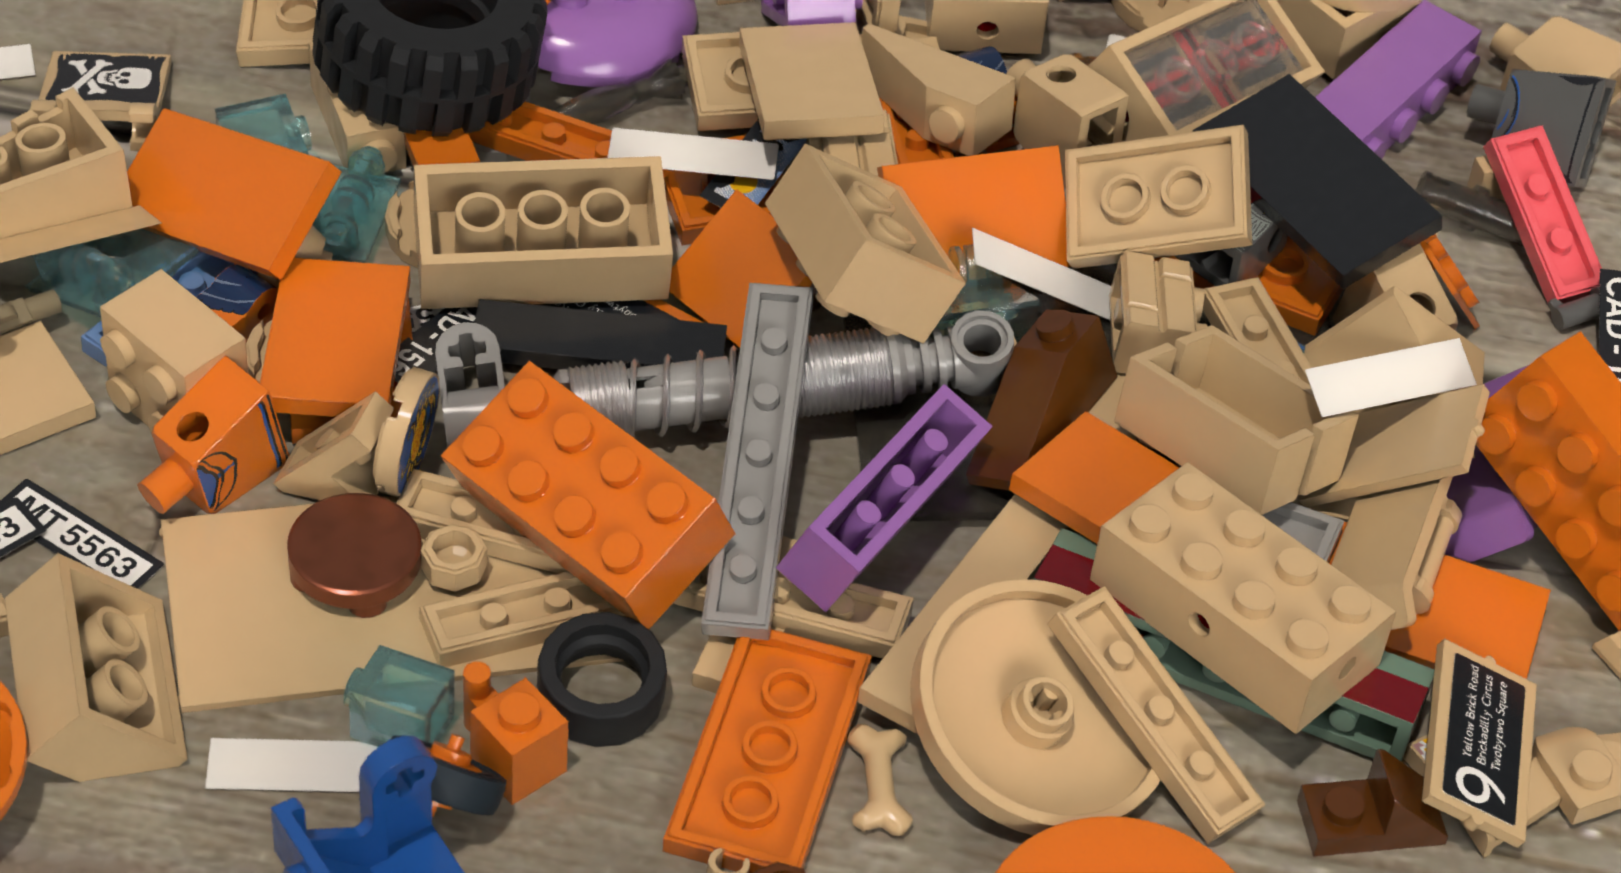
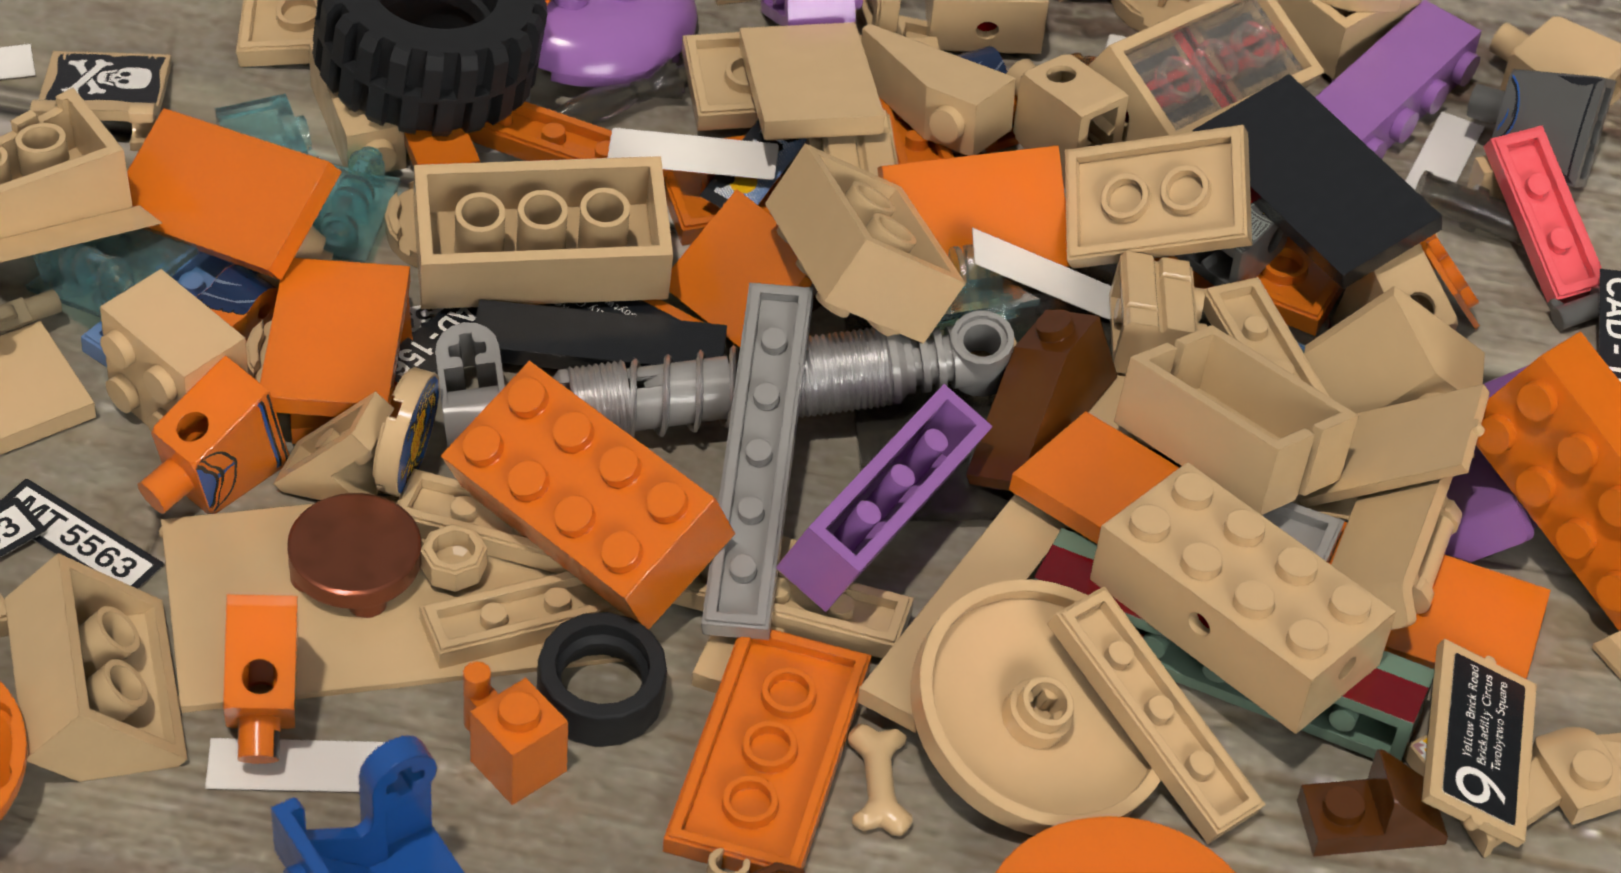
clear light blue brick [343,645,455,747] -> none
black wheel [390,734,507,817] -> none
white sticker [1305,338,1477,417] -> none
none -> orange torso [223,594,299,764]
none -> white sticker [1405,111,1484,214]

